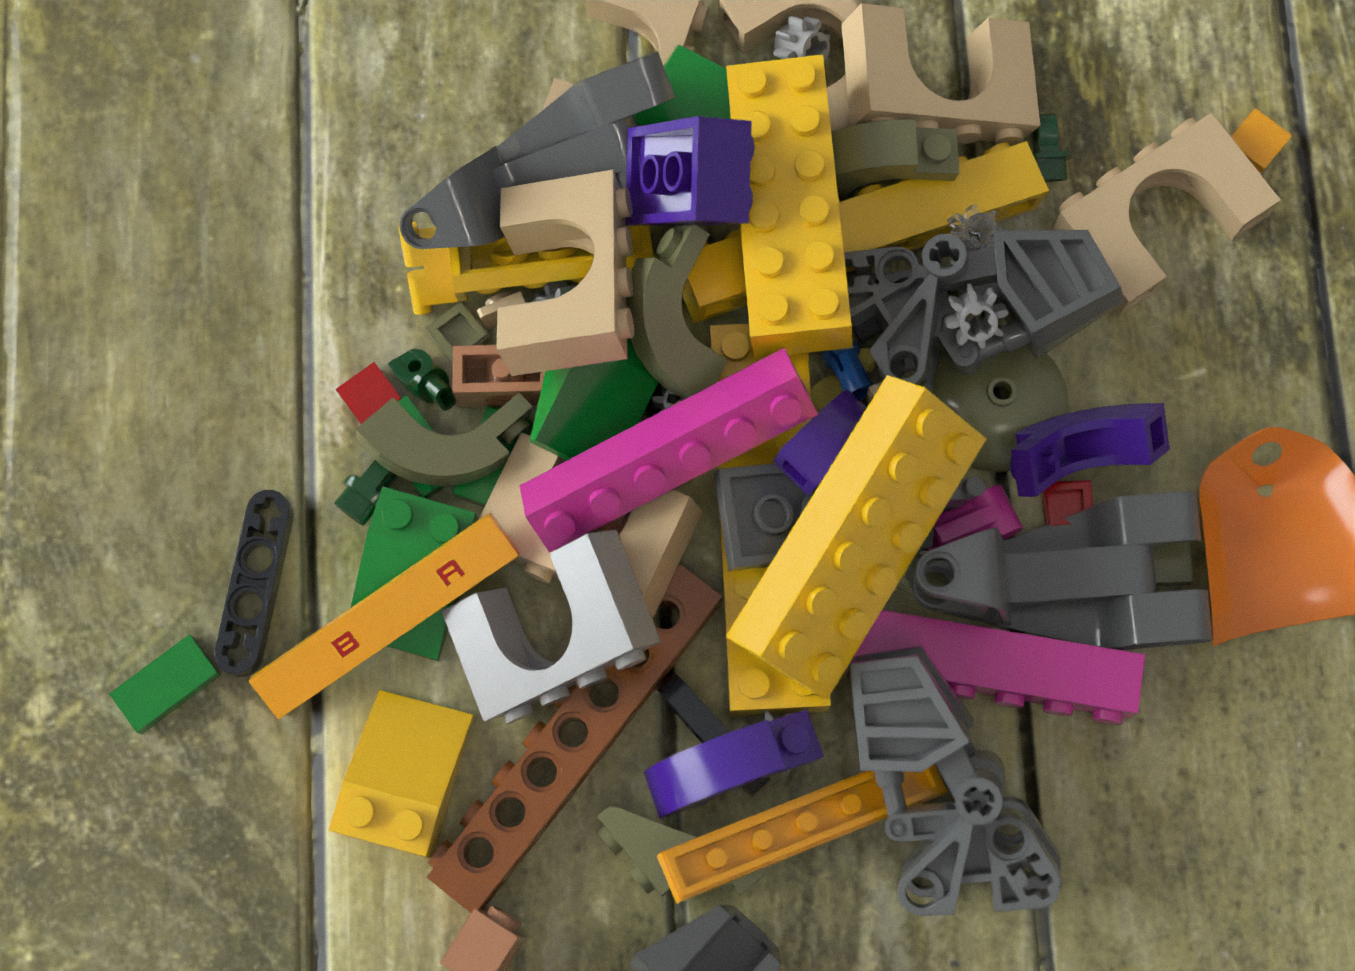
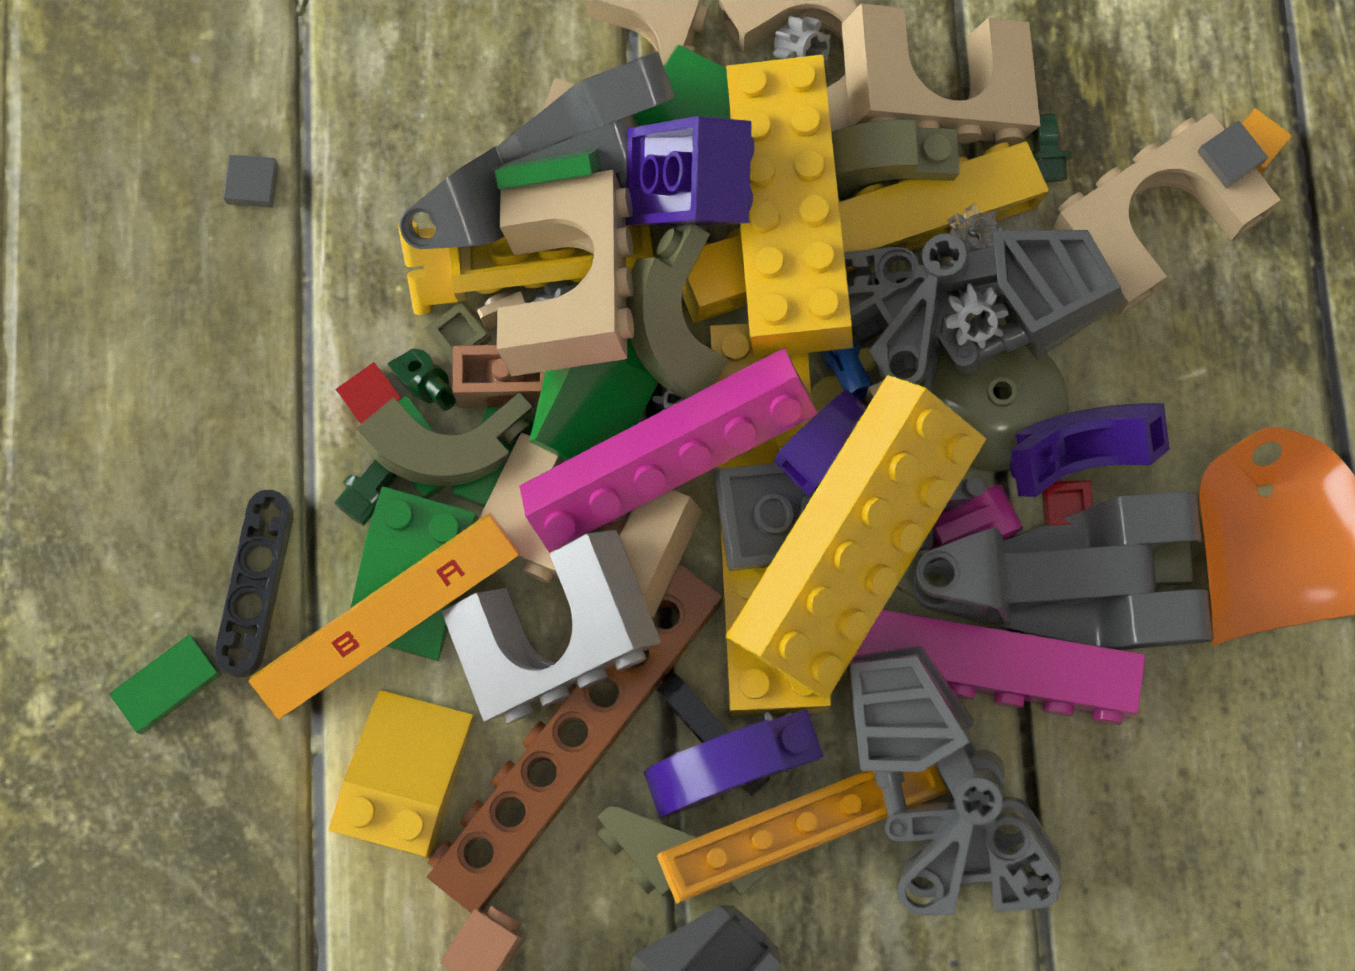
none -> dark grey tile [223,155,278,207]
none -> green tile [494,149,602,190]
none -> dark grey tile [1198,121,1268,188]

